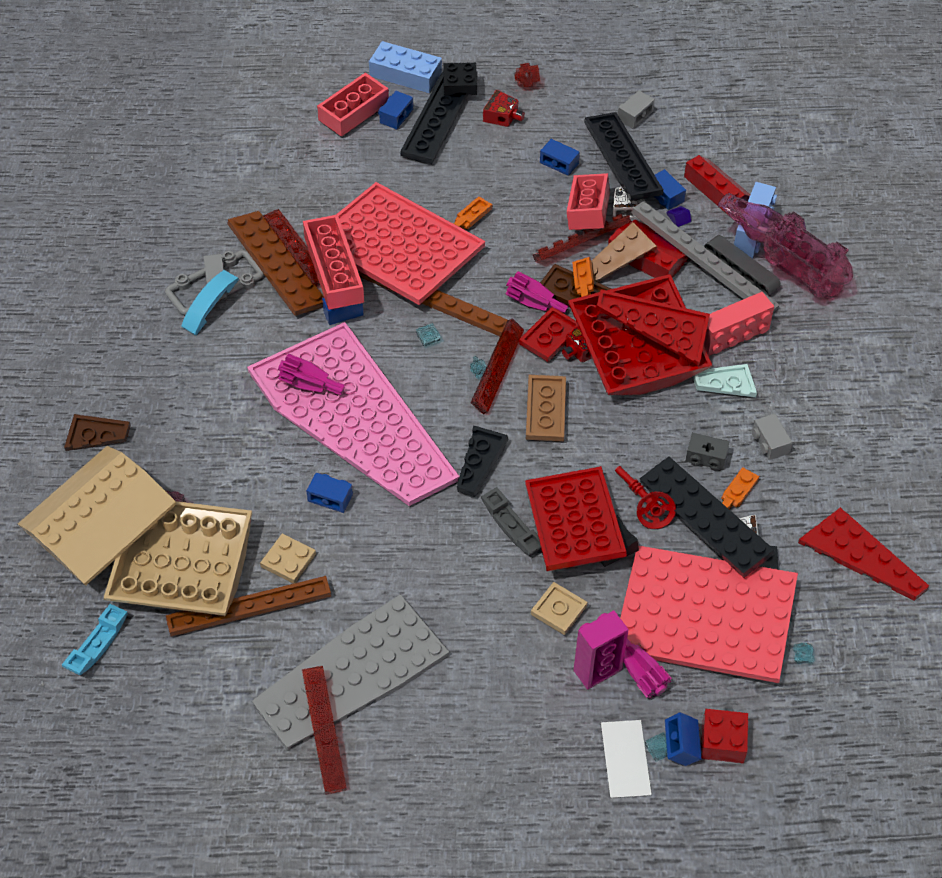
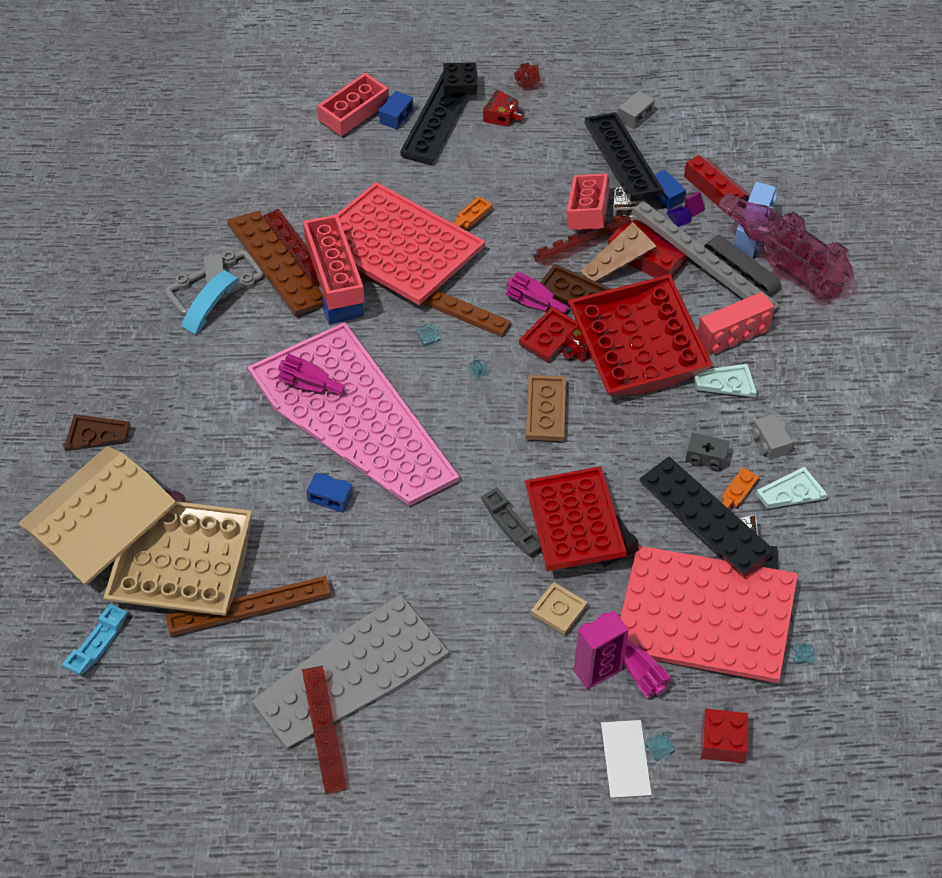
tan plate [260,534,316,584] -> none
light blue brick [369,41,442,93] -> none
black wing [457,425,508,497] -> none
clear red plate [470,318,524,414] -> none
blue brick [540,139,580,176] -> none
orange hinge [572,257,594,297] -> none
red wing [596,289,710,366] -> none
red dish [615,466,676,529] -> none
blue brick [665,712,702,766] -> none
red wing [798,507,929,601] -> none
none -> magenta slope [684,191,705,217]
none -> light aqua wing [756,467,827,509]

